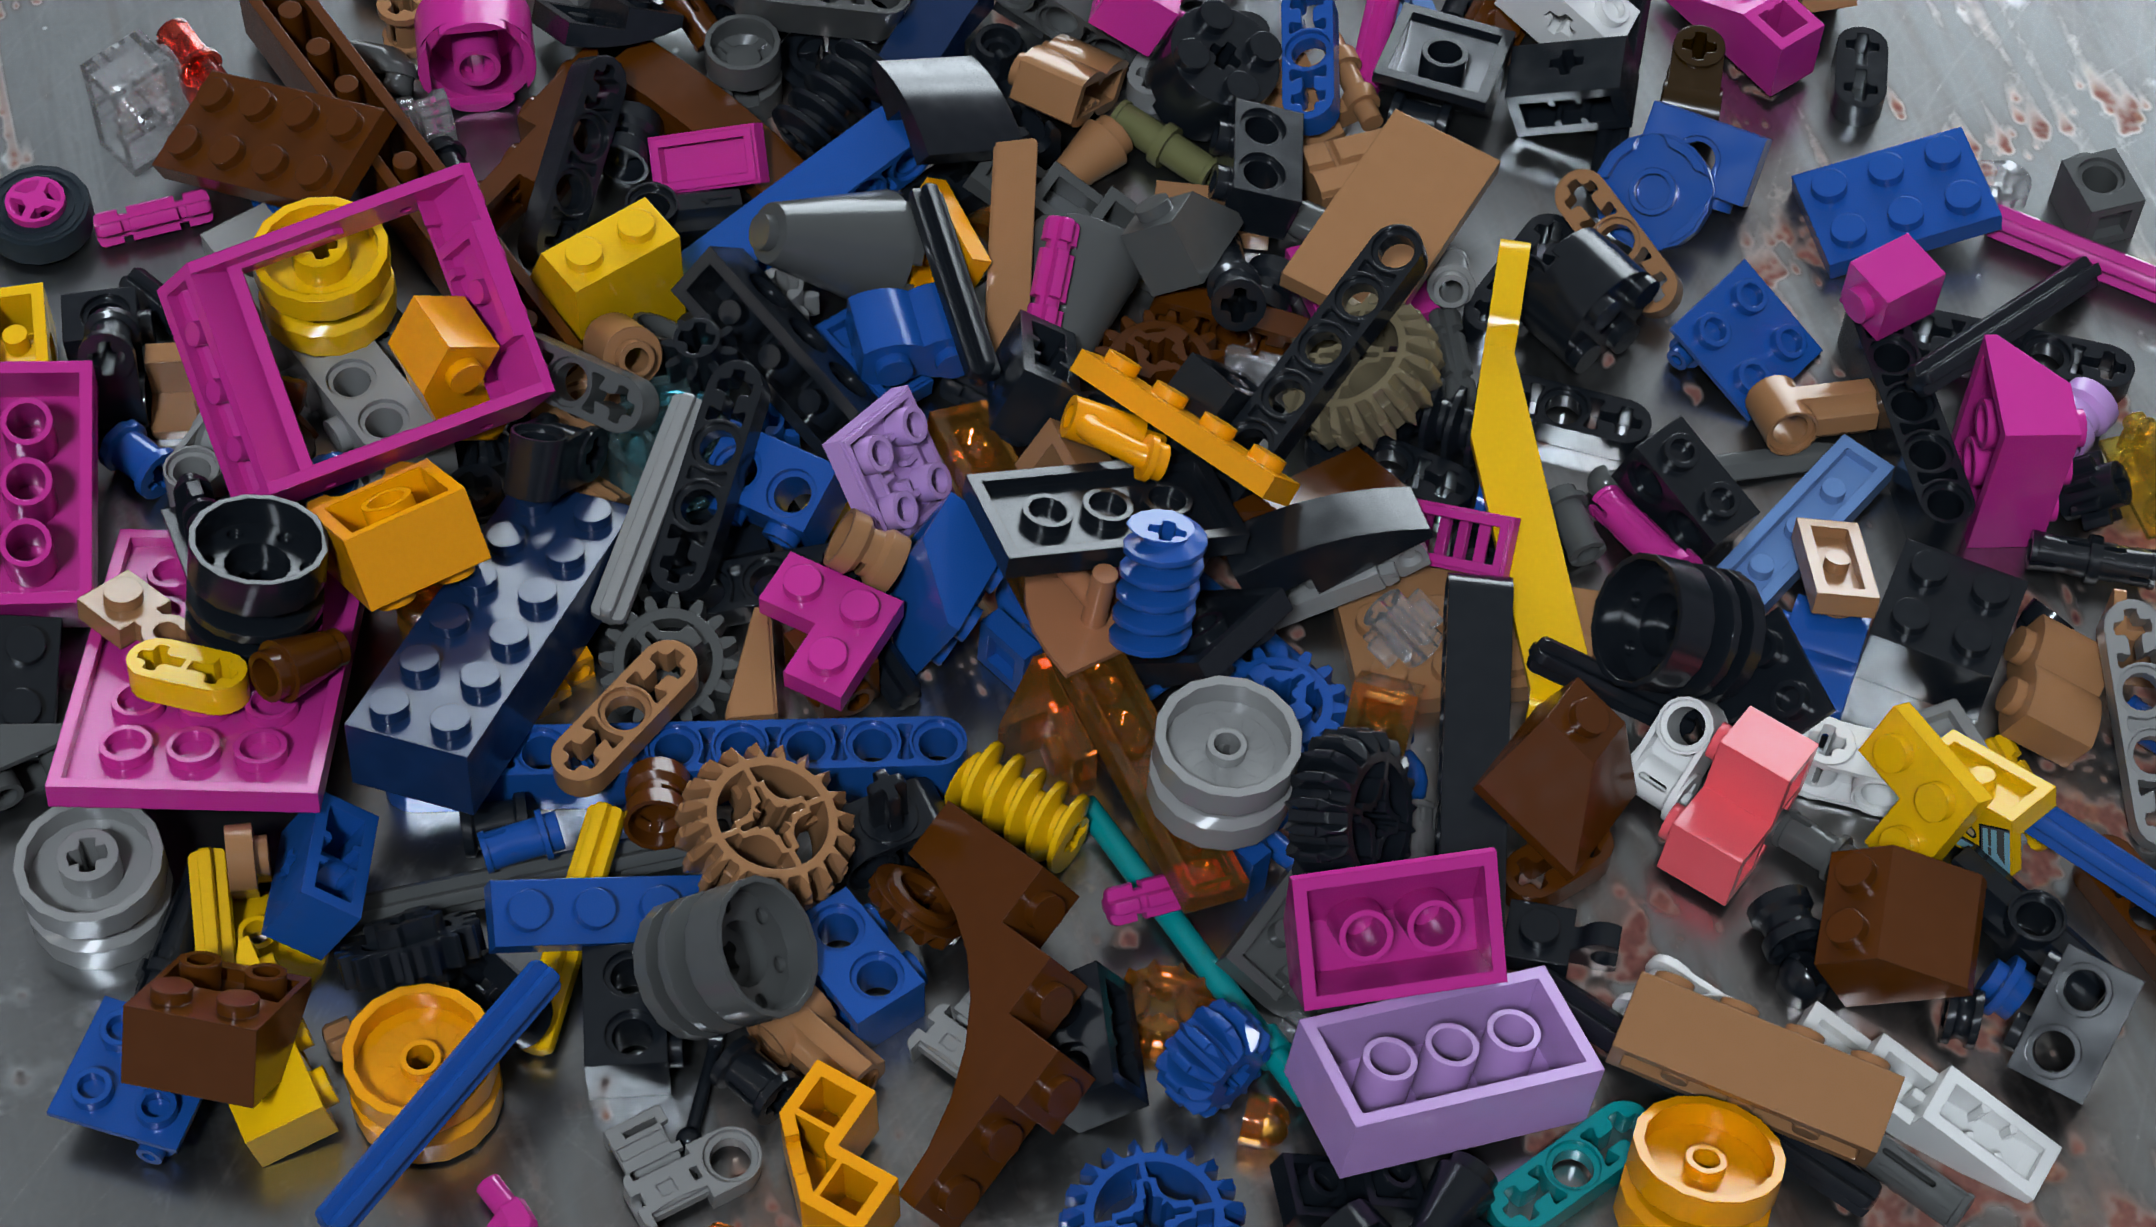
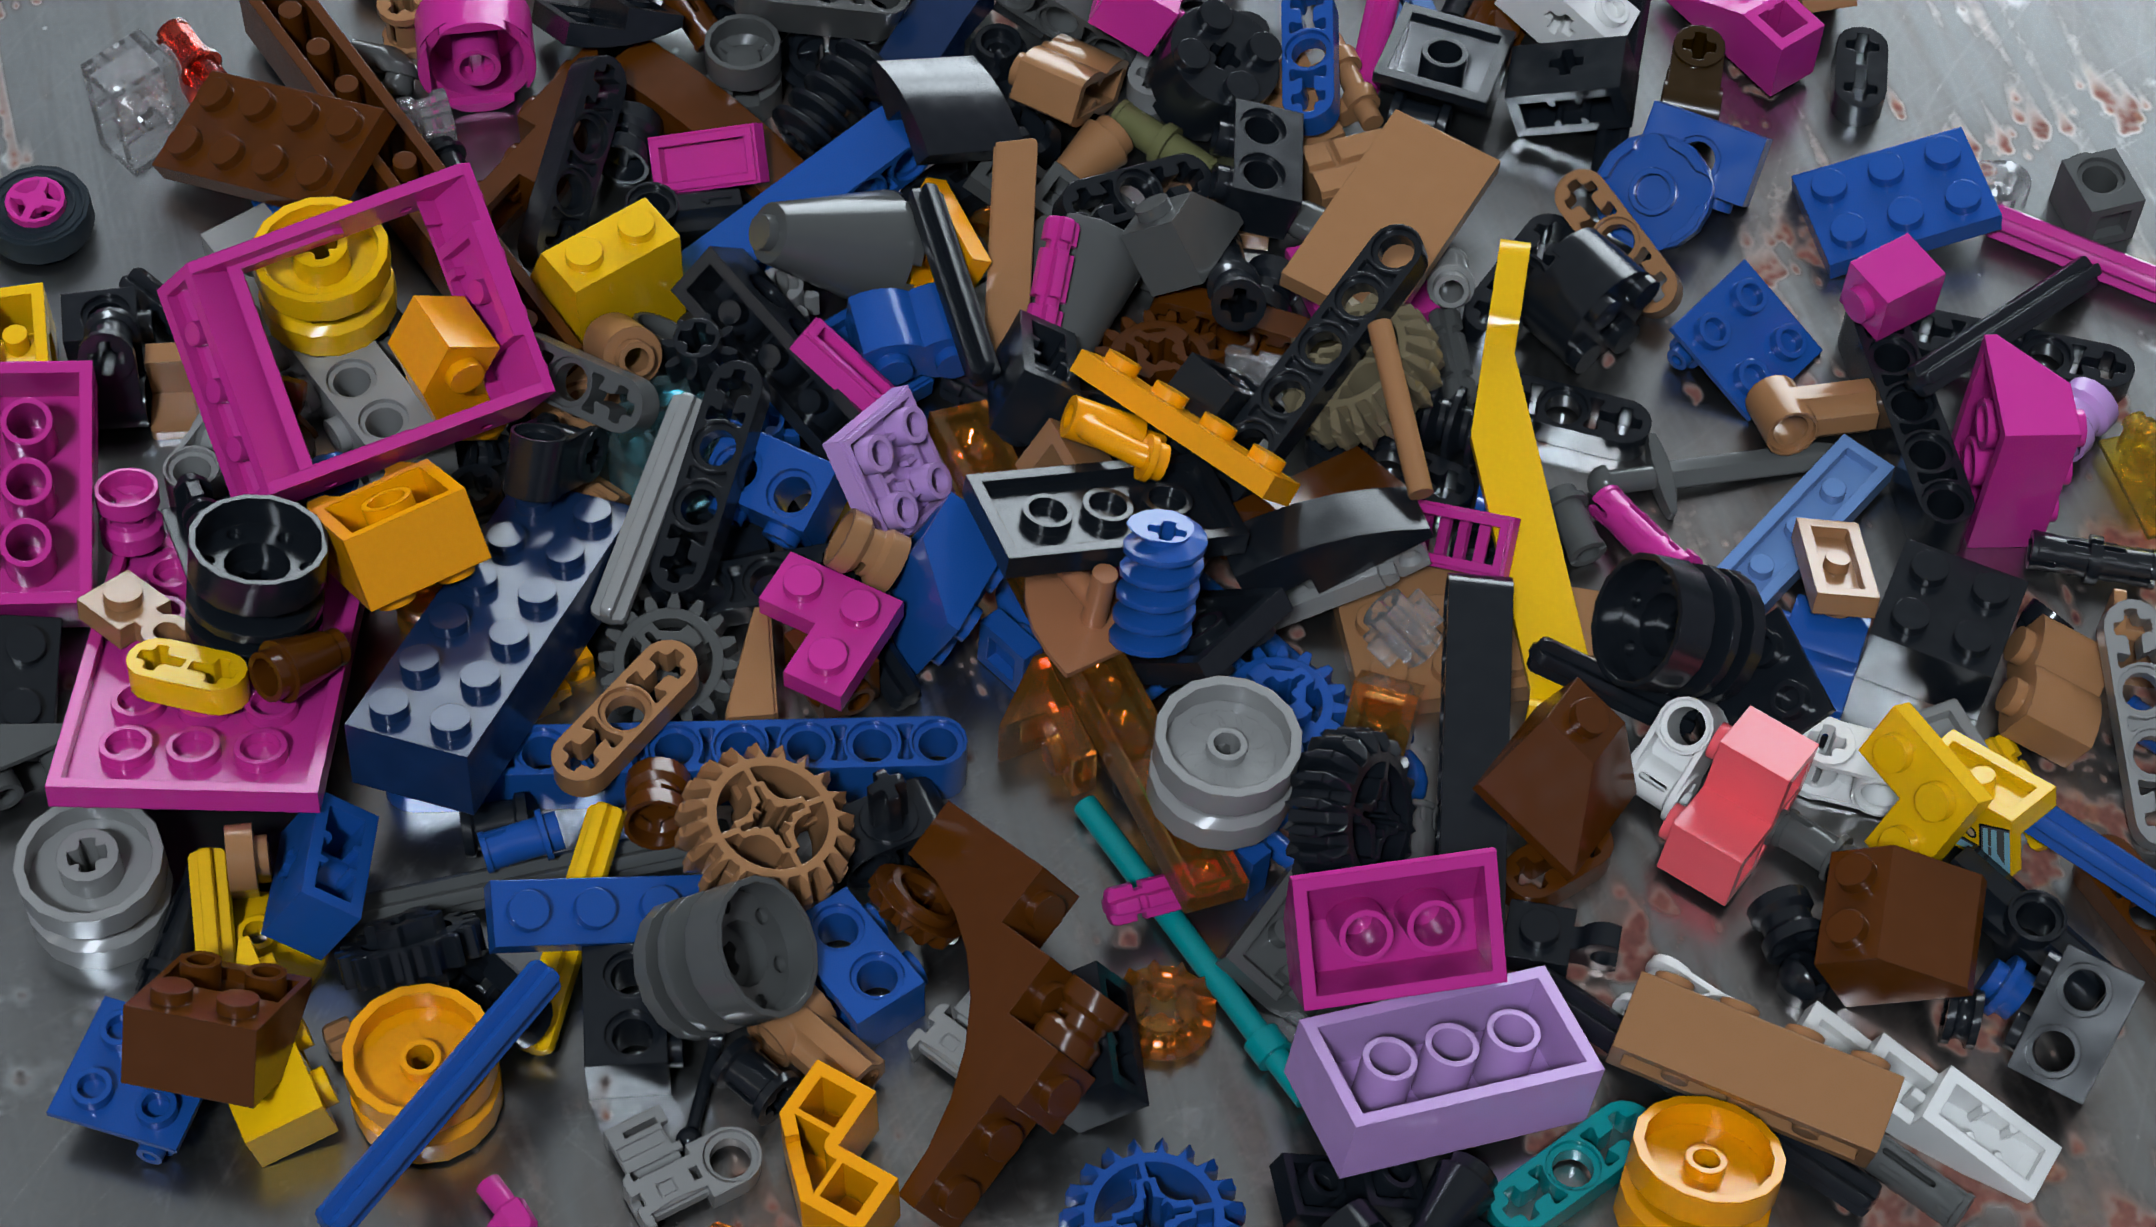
dark pink axle [93,188,214,248] -> none
blue bush [98,419,174,499] -> none
yellow piece [945,740,1091,874] -> none
blue gear [1155,998,1272,1118] -> none
clear orange hinge [1237,1091,1291,1149] -> none
black brick [1611,415,1760,563] -> none
black gear [2059,450,2132,532] -> none
none -> dark pink wheel [94,467,165,557]
none -> dark pink tile [789,317,895,411]
none -> reddish brown wheel [1032,973,1130,1071]
none -> black beam [1052,153,1212,230]
none -> medium nougat bar [1367,318,1434,500]

